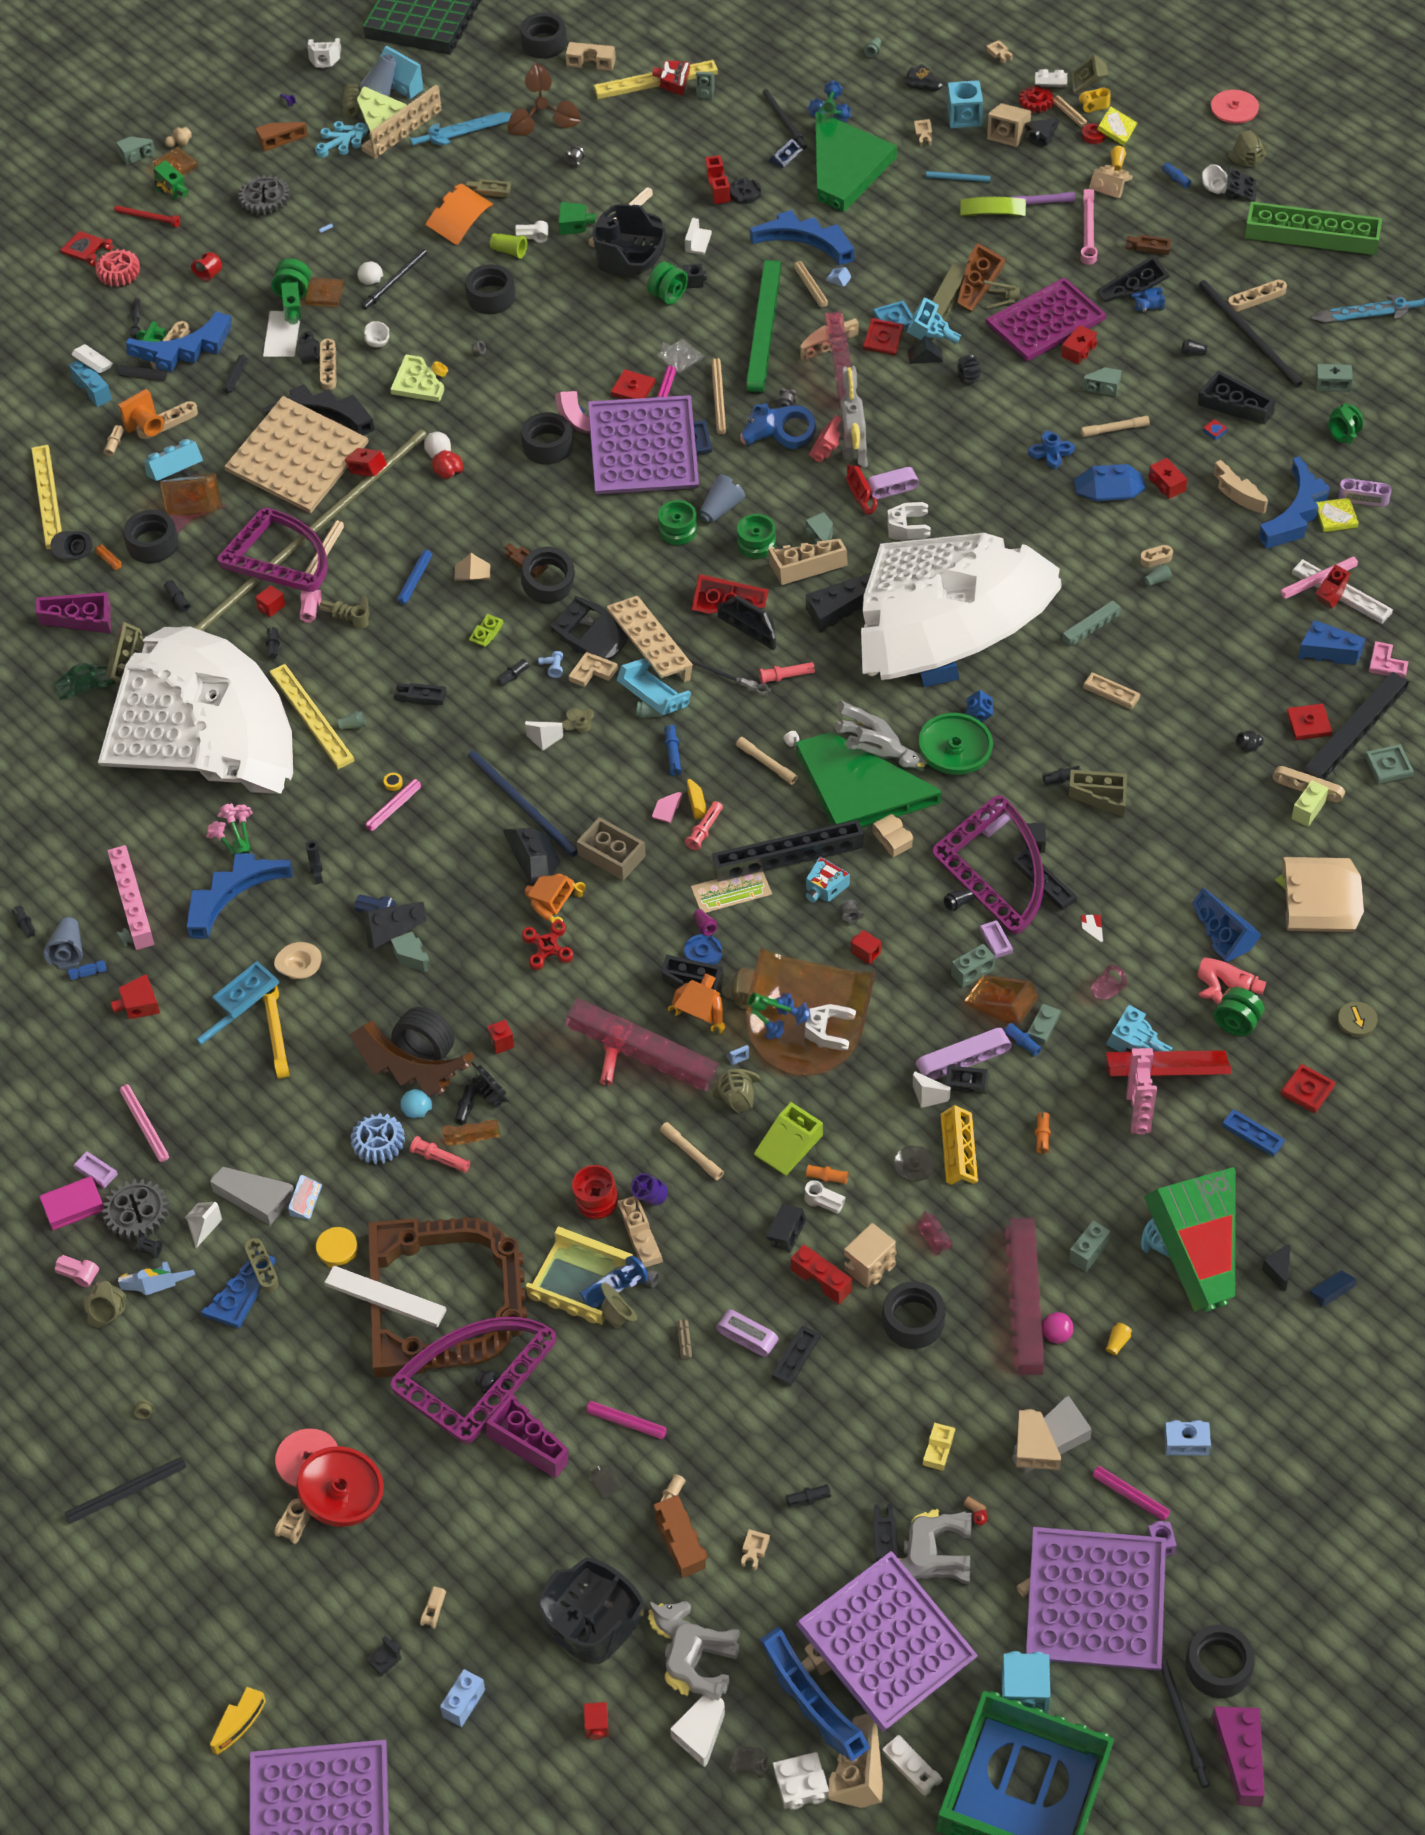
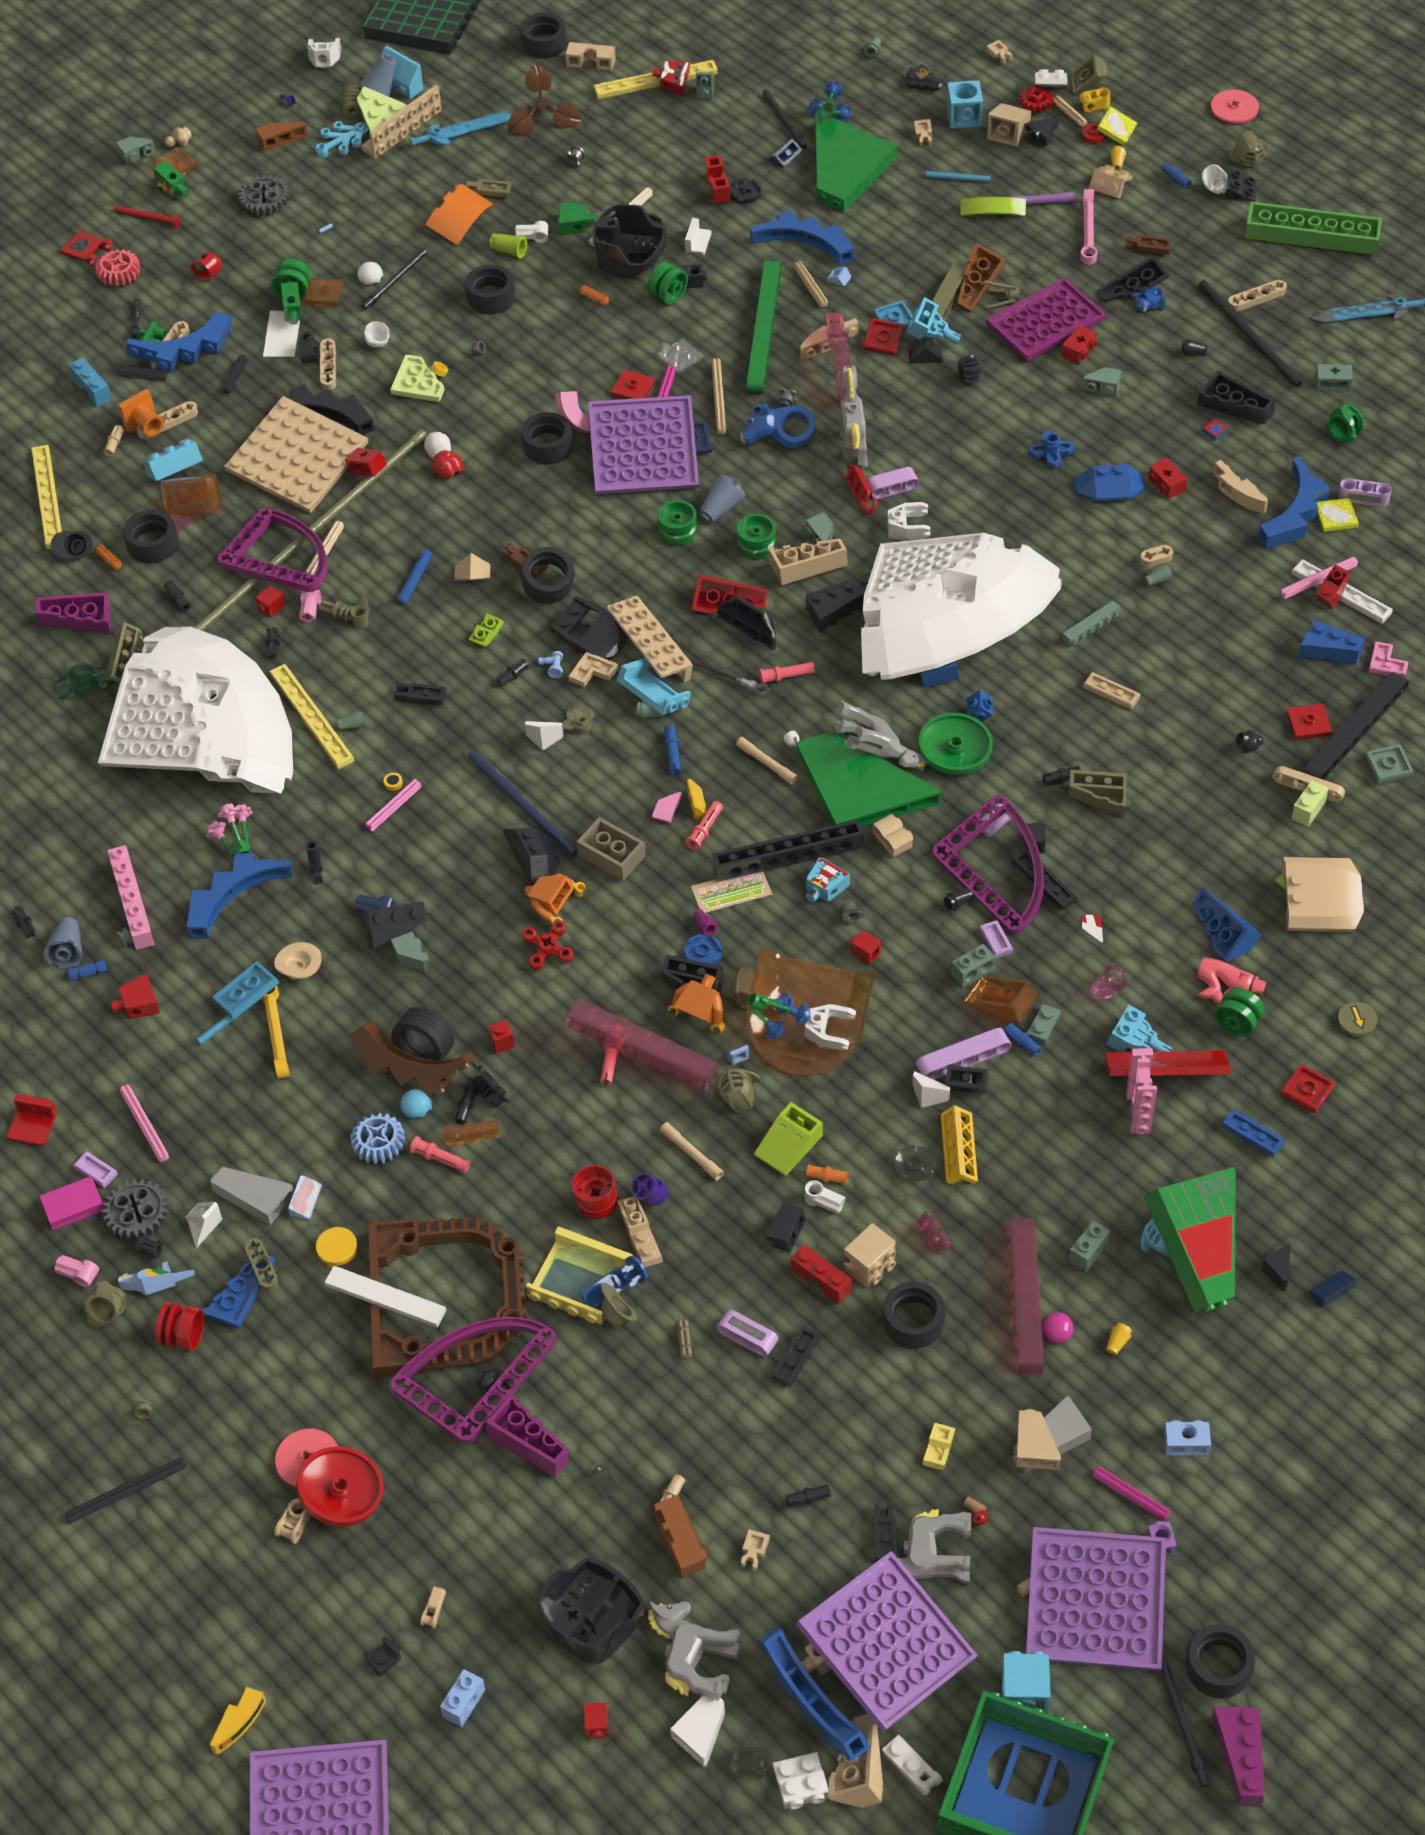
white plate [72,345,113,373] -> none
dark pink axle [586,1401,666,1439] -> none
flat silver hinge [644,1270,660,1288] -> none
coral plate [809,415,842,463] -> none
orange pin [1035,1112,1051,1154] -> none
tan piece [1081,416,1150,438] -> none
none -> red bracket [7,1094,58,1146]
none -> red wheel [155,1302,204,1351]
none -> orange axle [580,285,609,306]

